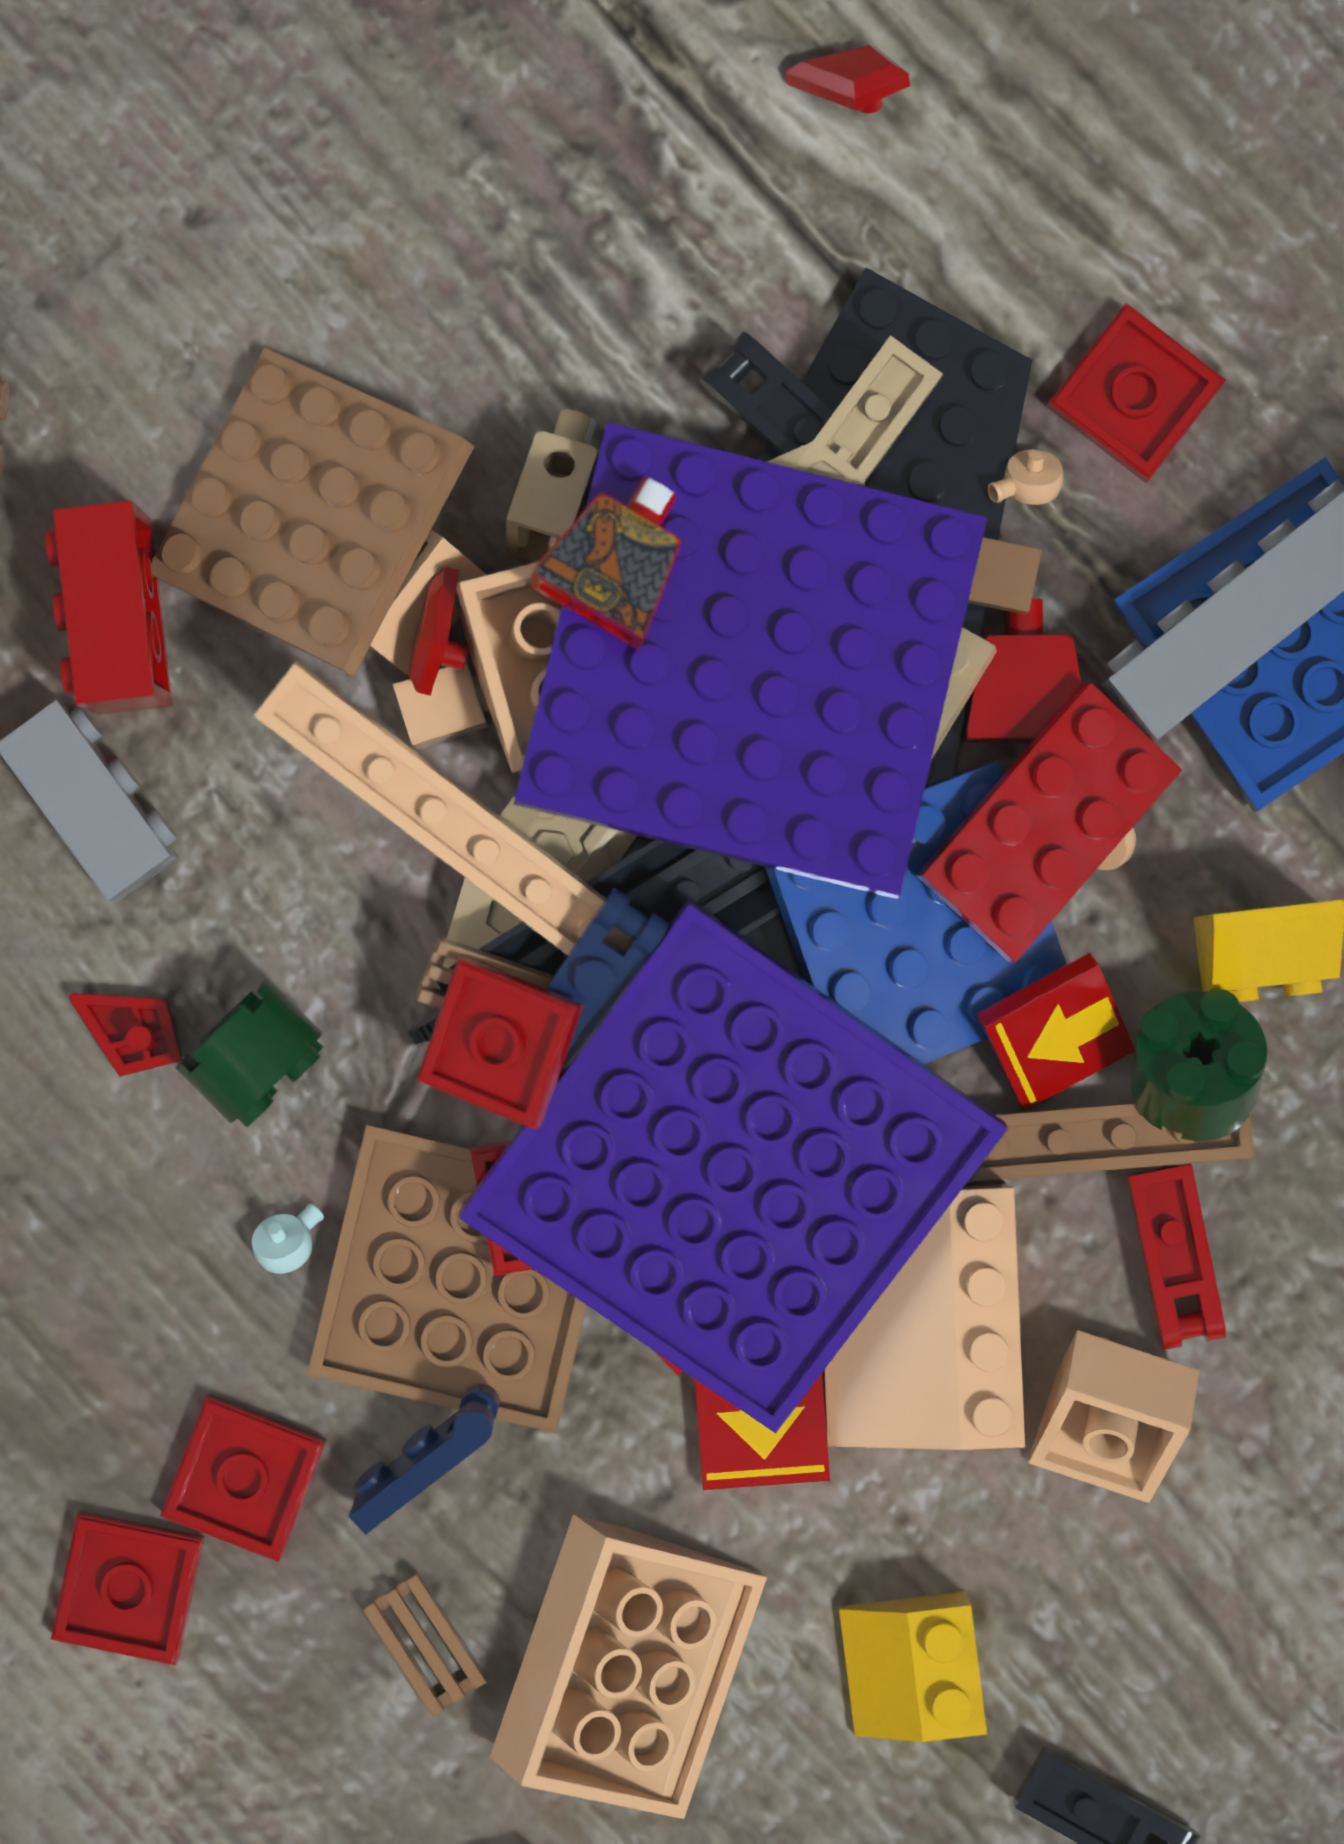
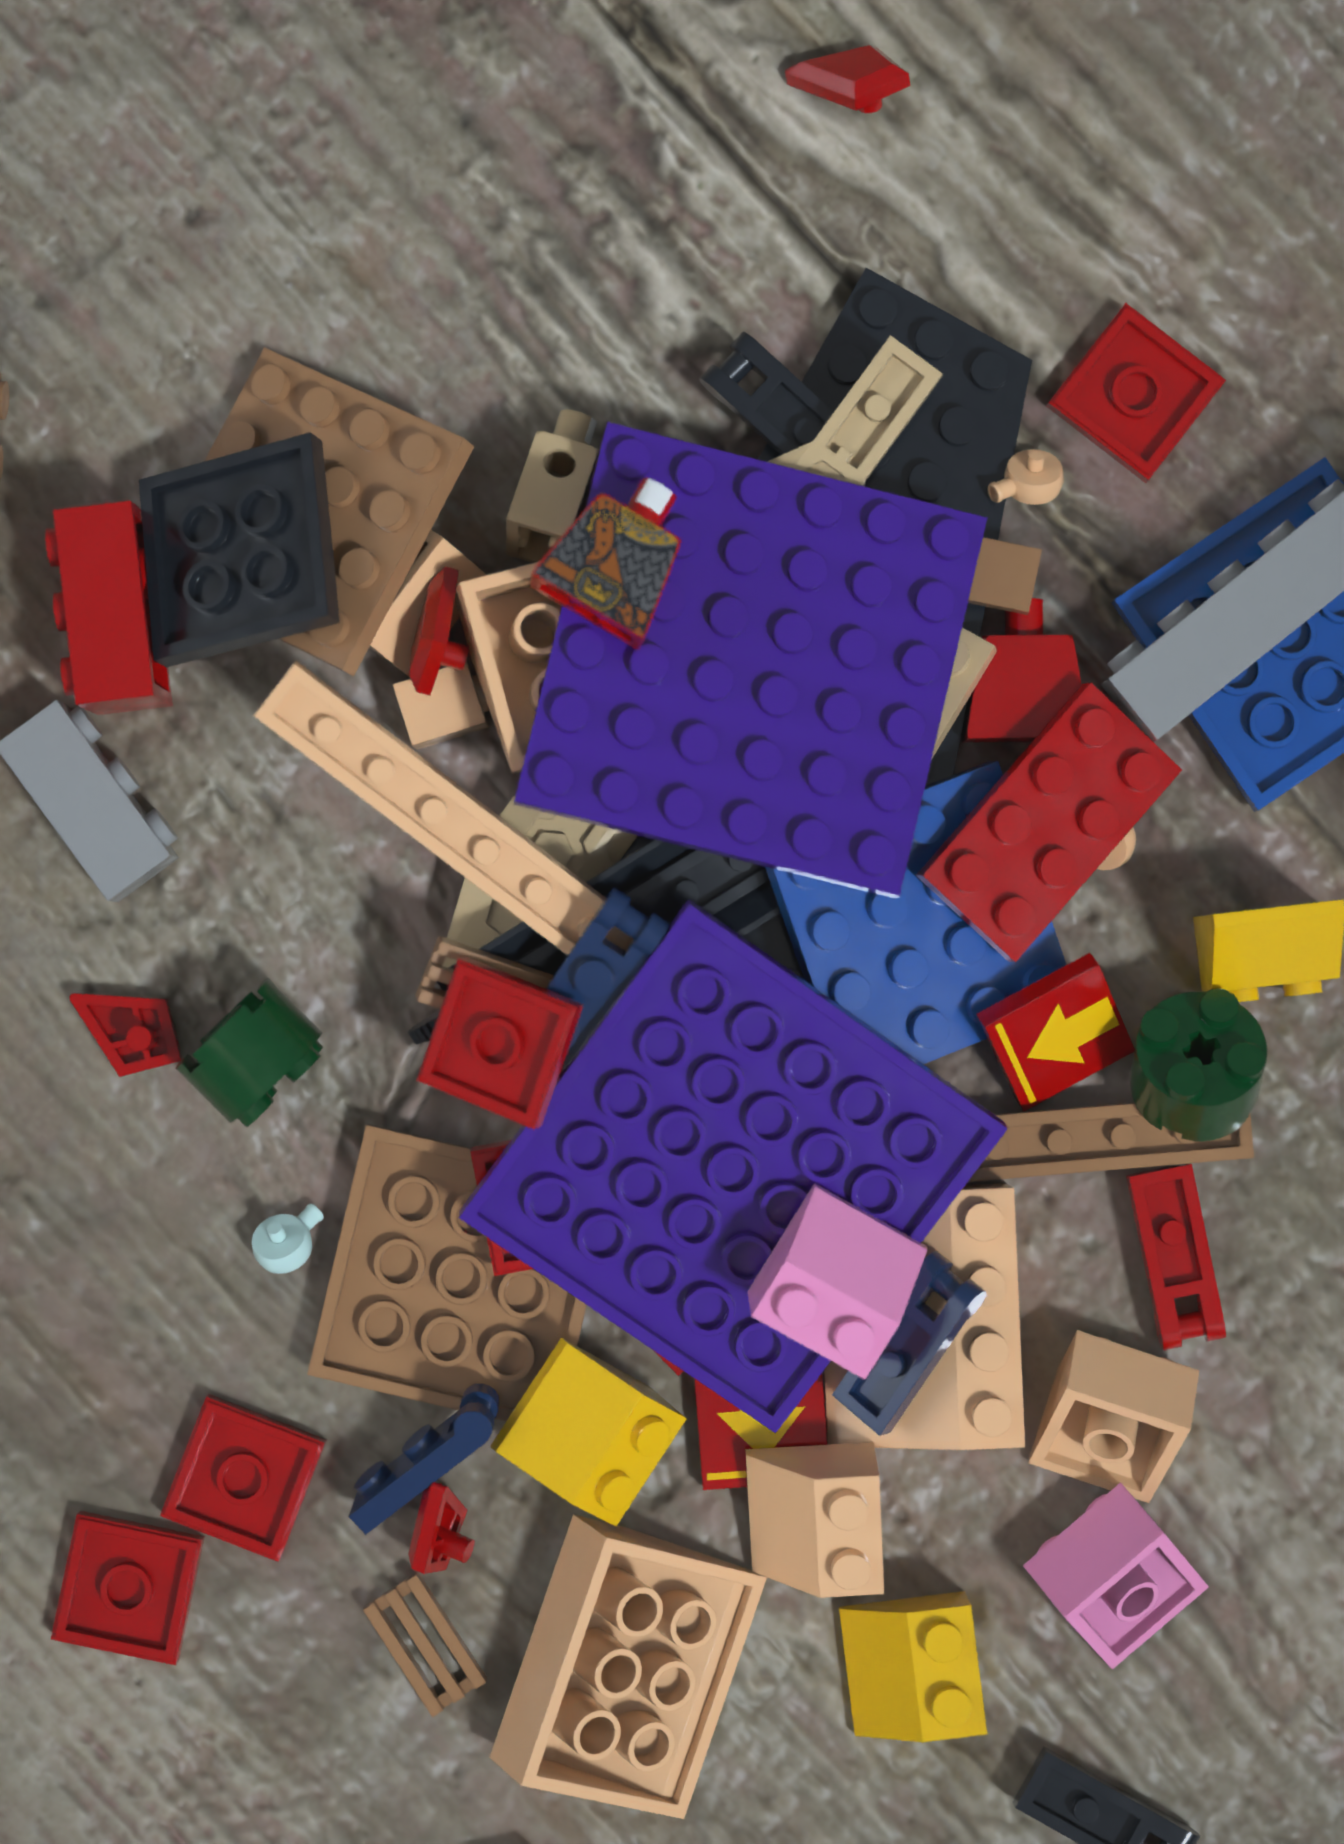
none -> black plate [139,432,340,668]
none -> red piece [408,1482,475,1574]
none -> yellow slope [490,1338,687,1527]
none -> light nougat slope [745,1442,884,1598]
none -> bright pink slope [748,1183,927,1379]
none -> dark blue plate [832,1251,987,1436]
none -> bright pink slope [1023,1482,1209,1670]

